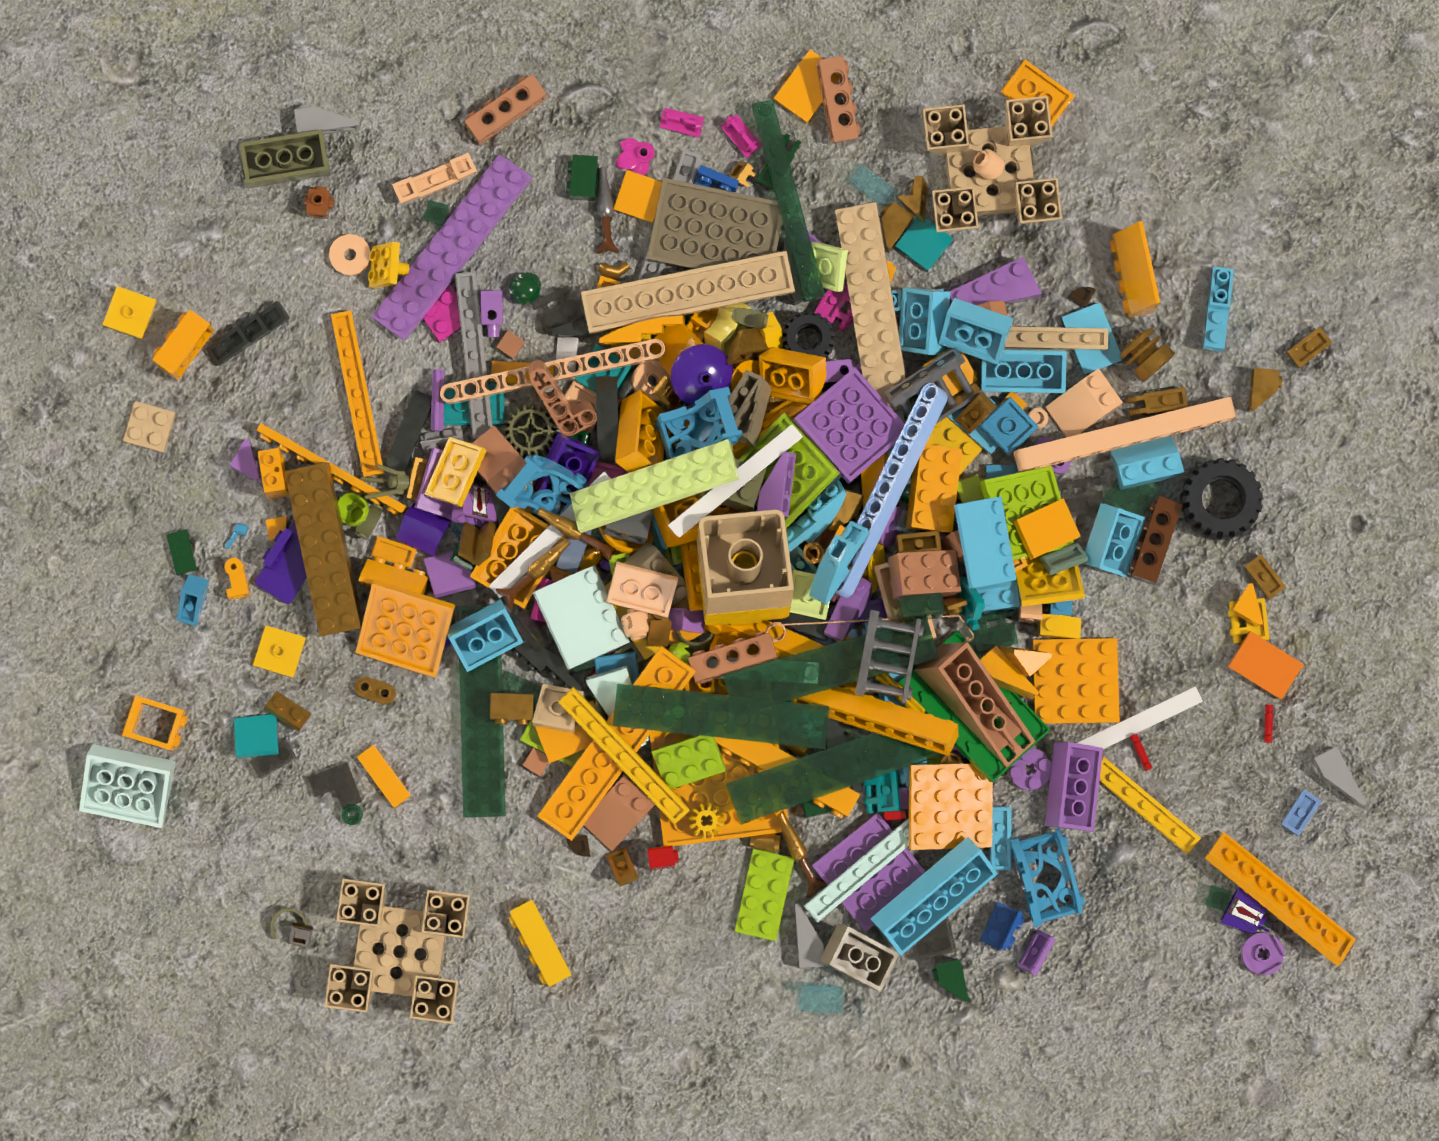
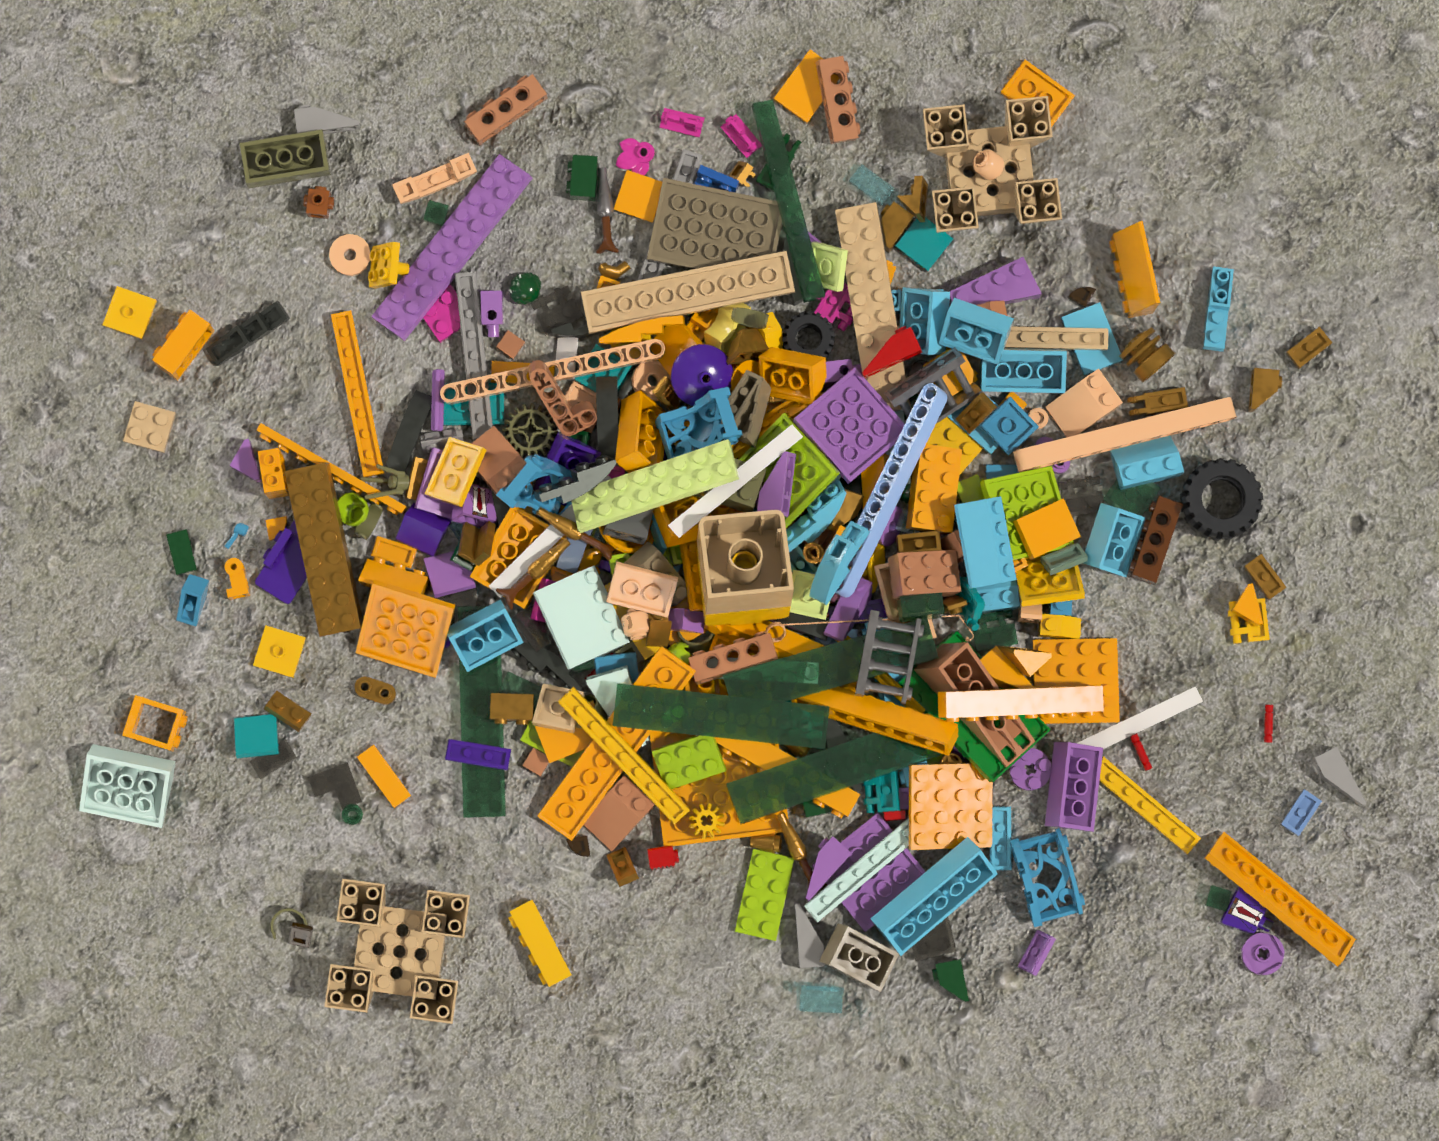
blue bracket [979,902,1025,951] -> none
orange tile [1228,631,1304,700] -> none
none -> dark purple tile [445,739,511,770]
none -> slope [533,455,616,504]
none -> medium lavender slope [805,836,852,901]
none -> red slope [862,326,923,379]
none -> brick [938,685,1104,722]

